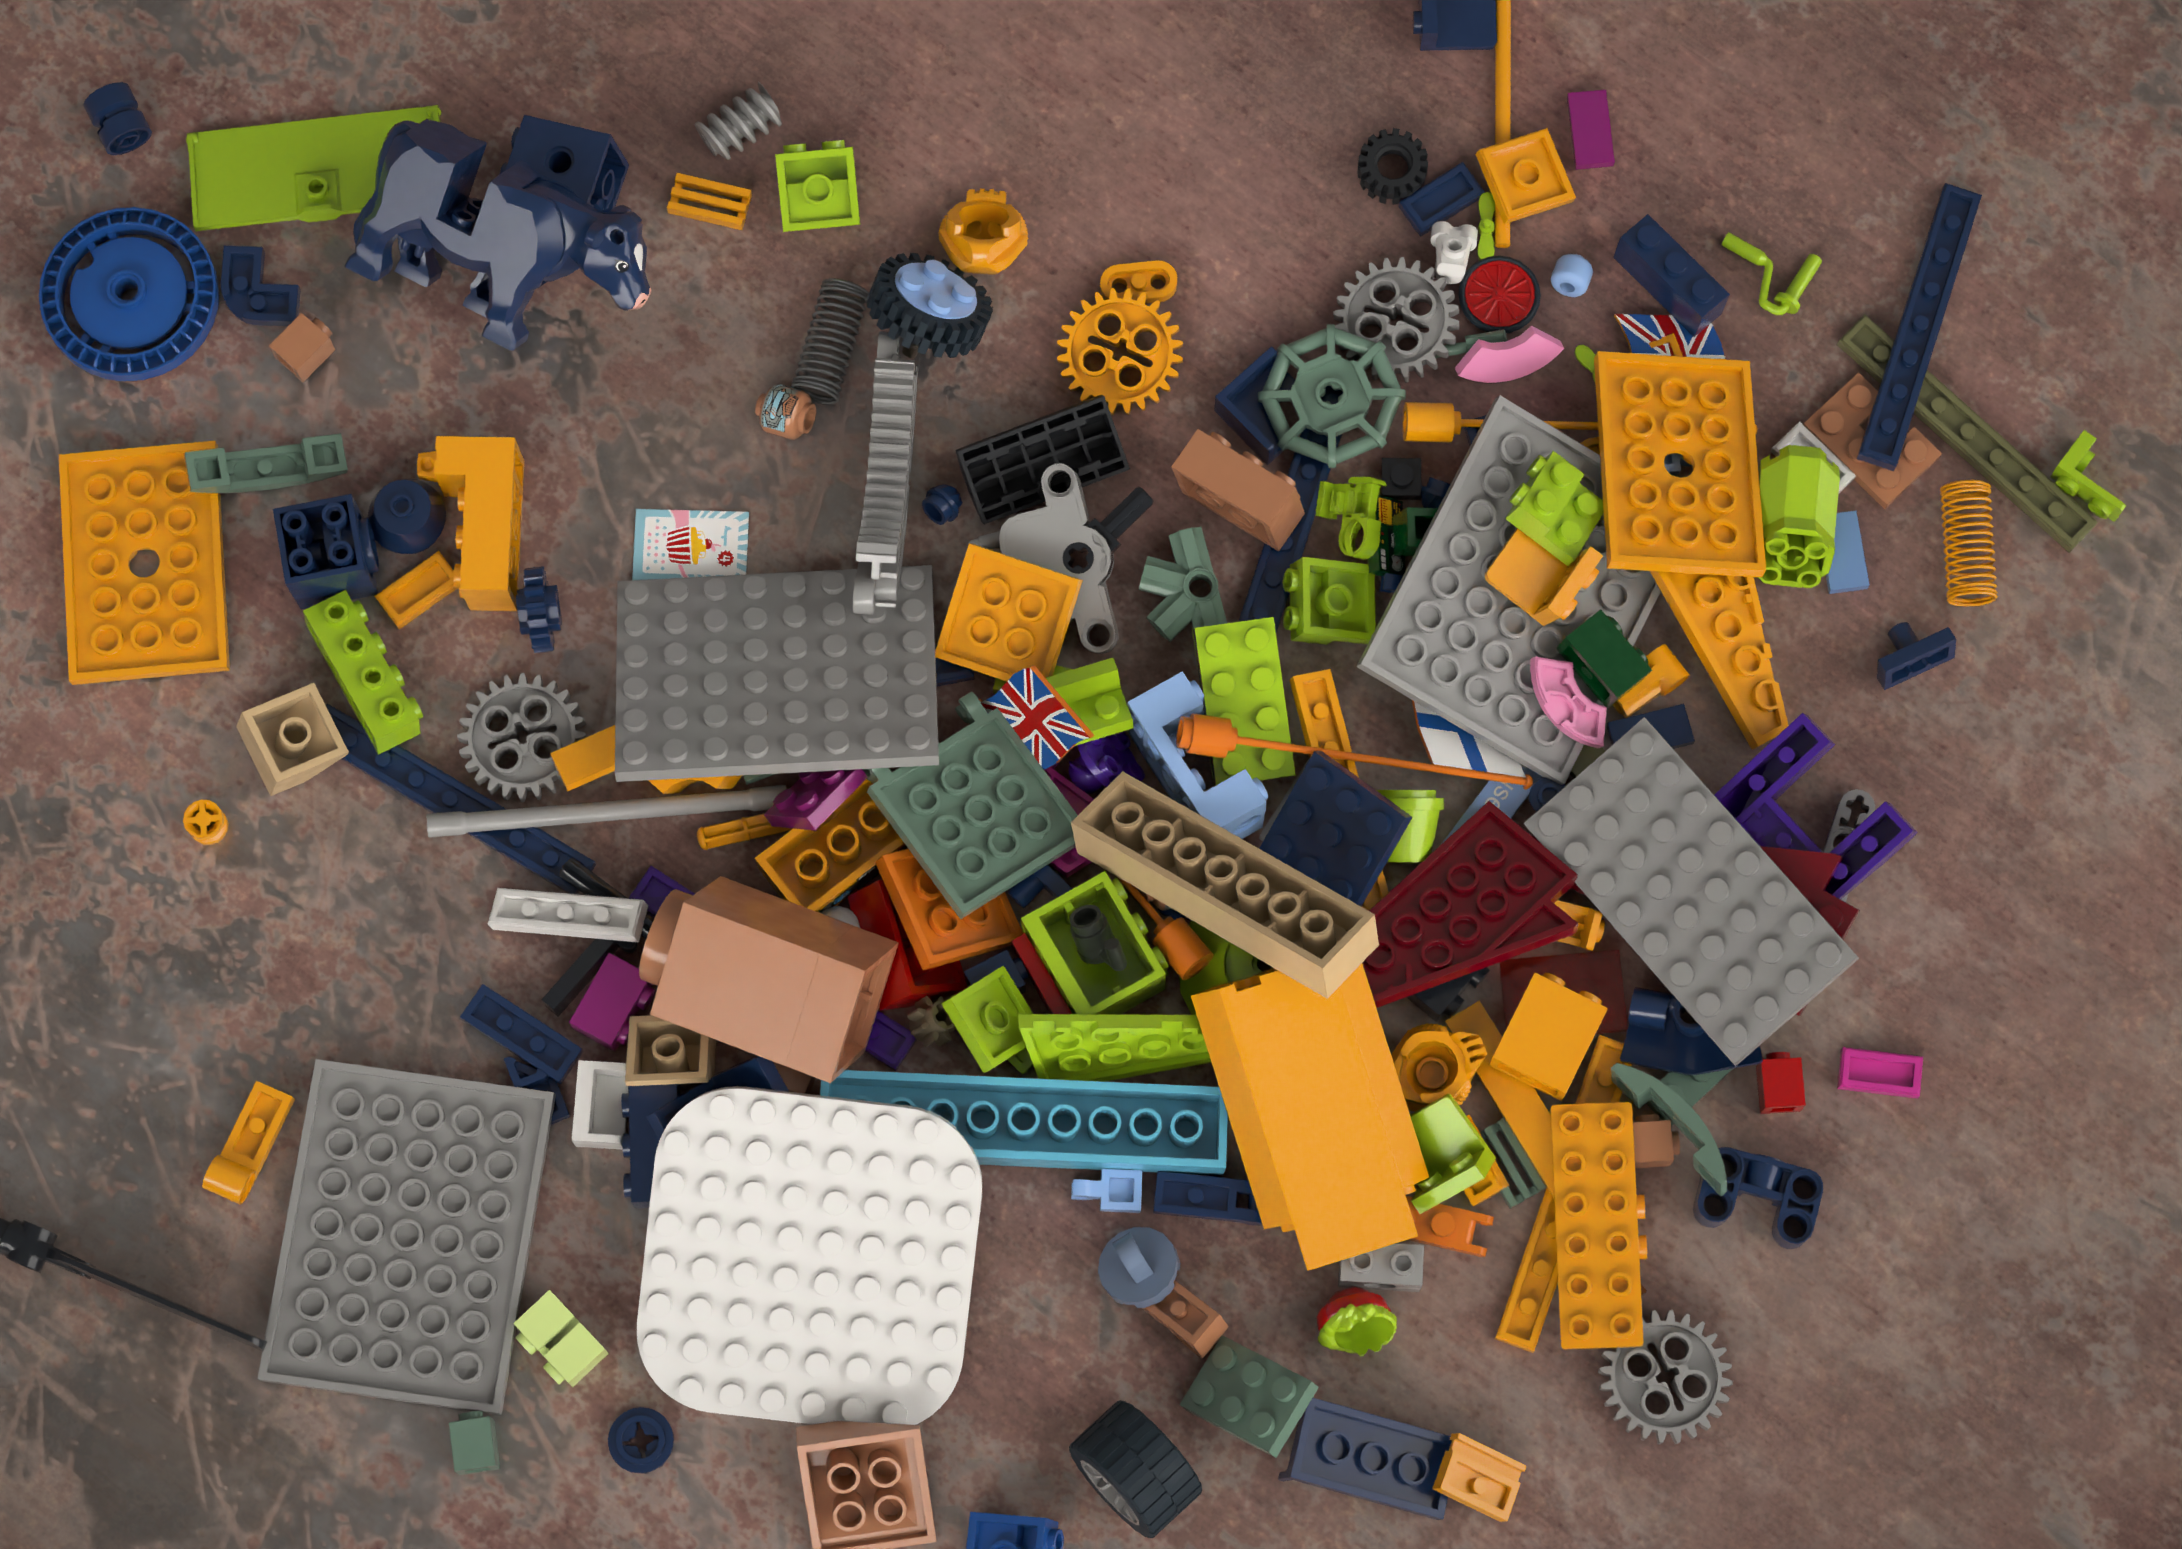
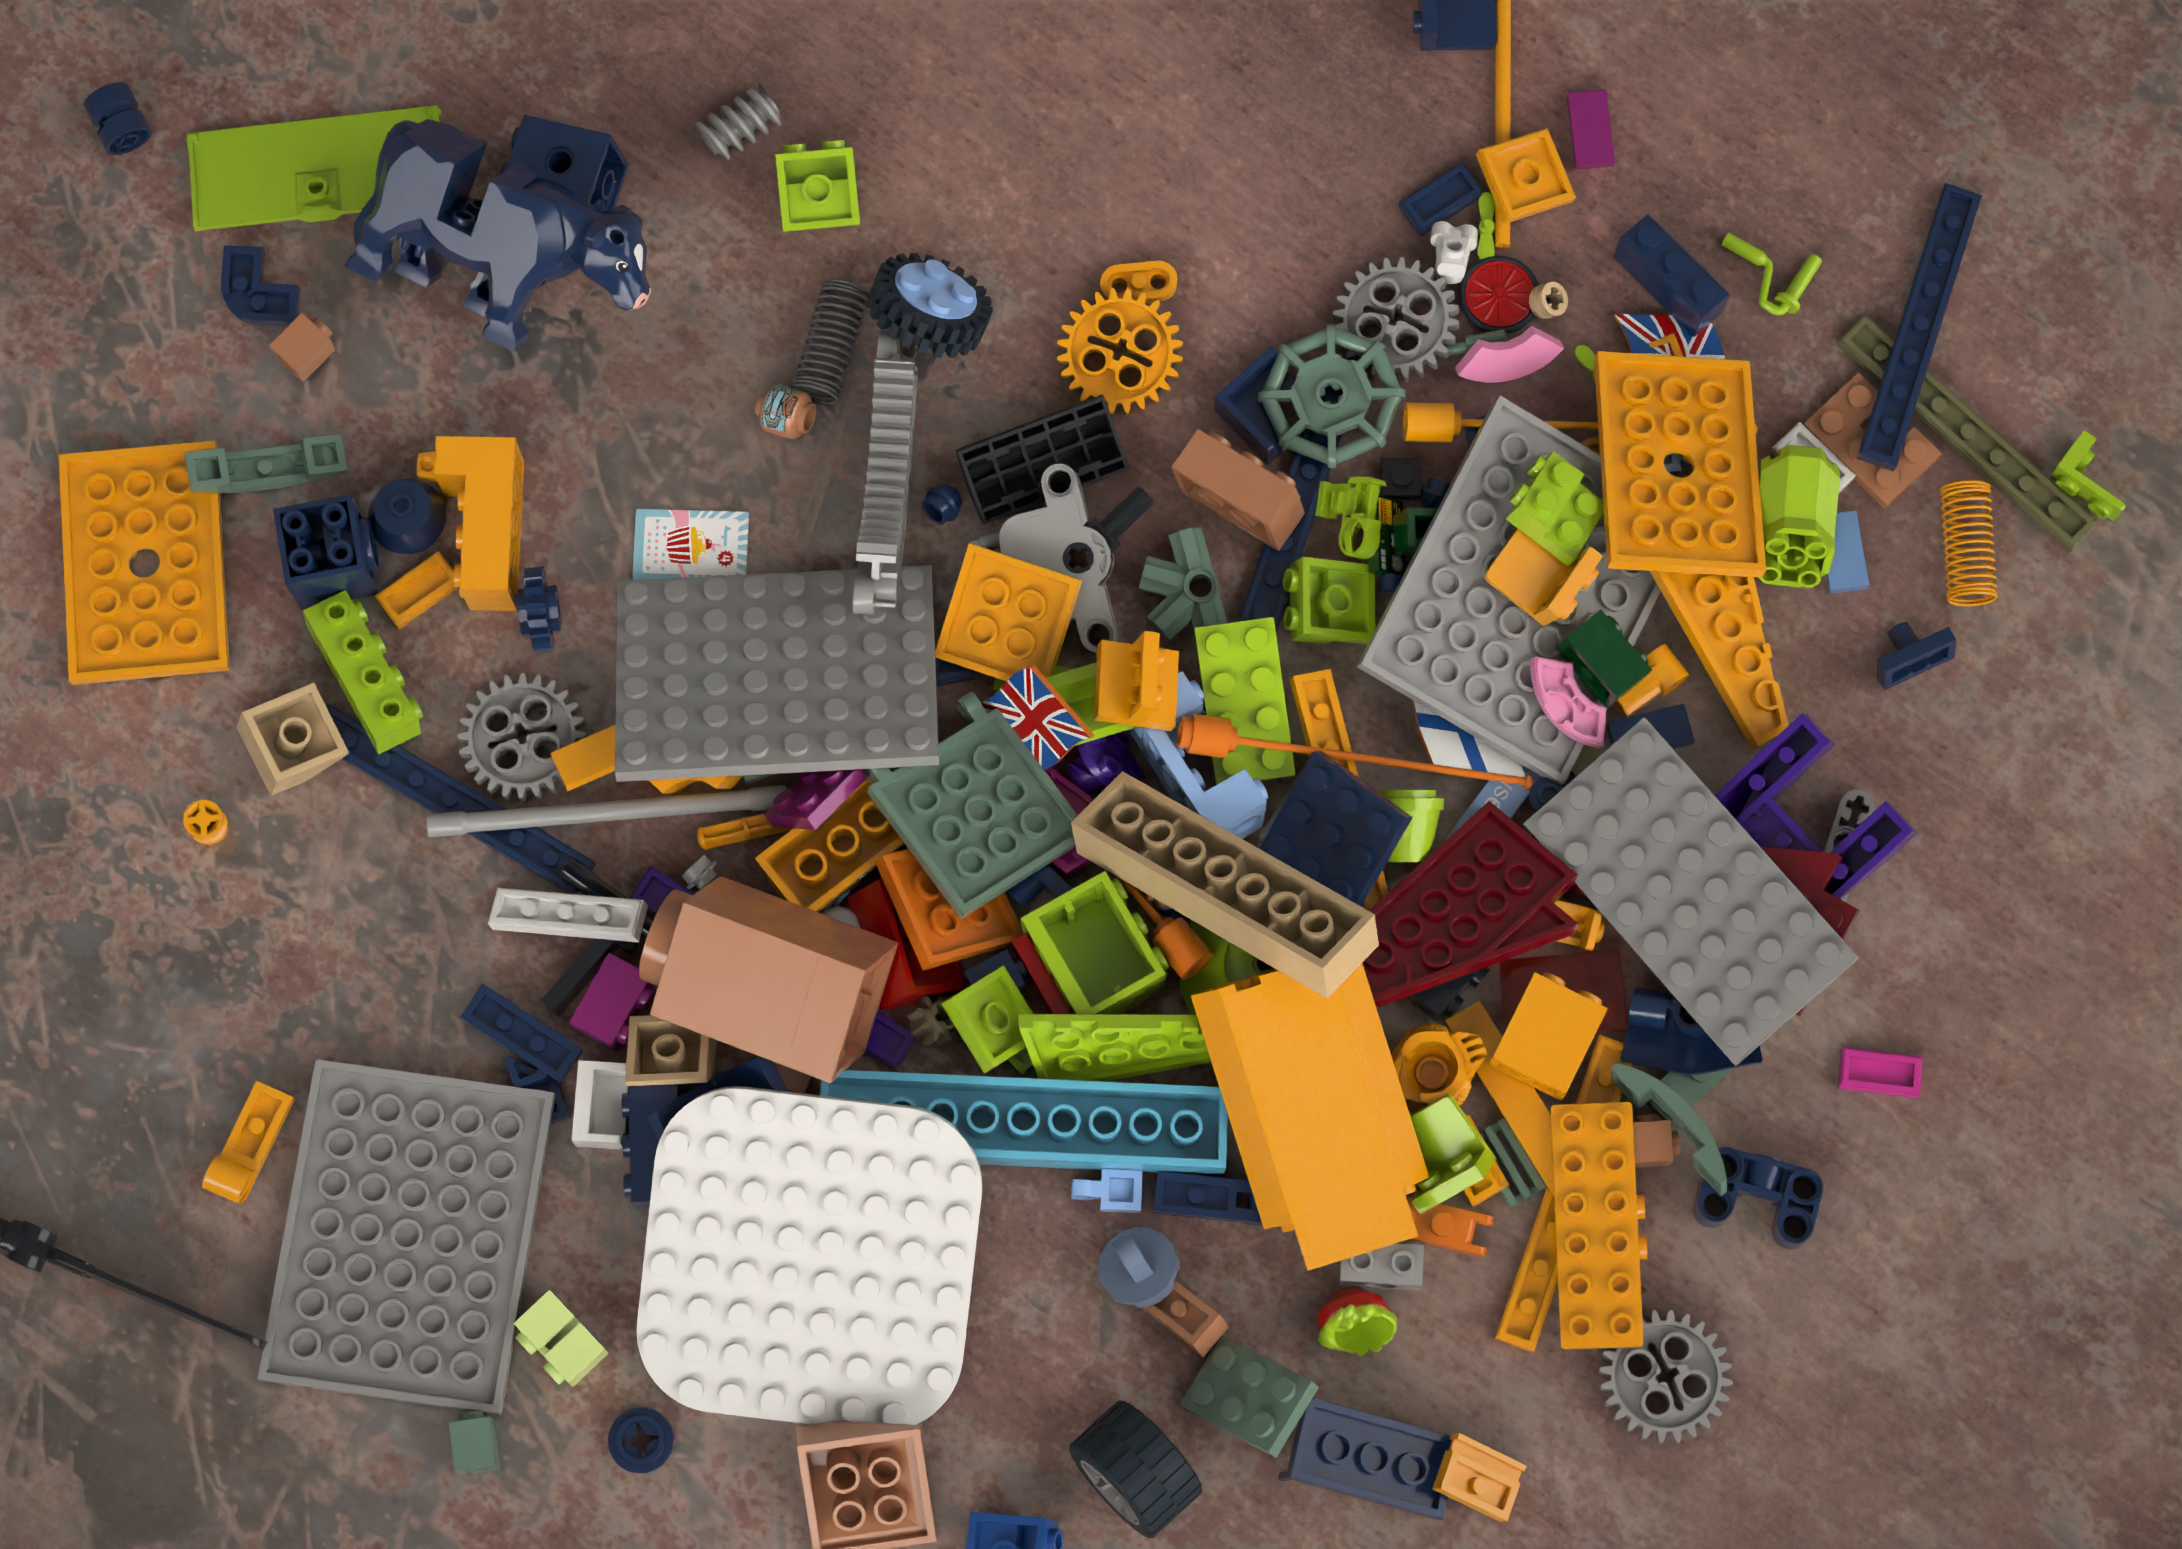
blue piece [39,207,220,382] -> none
light orange tile [667,173,752,230] -> none
light orange helmet [938,188,1028,275] -> none
pearl dark grey piece [1070,905,1127,971] -> none
black tyre [1357,128,1428,205] -> none
light blue piece [1550,254,1593,297] -> none
red brick [1756,1052,1806,1114] -> none
none -> light grey plate [681,854,717,890]
none -> light orange bracket [1094,631,1179,731]
none -> tan bush [1529,281,1568,319]

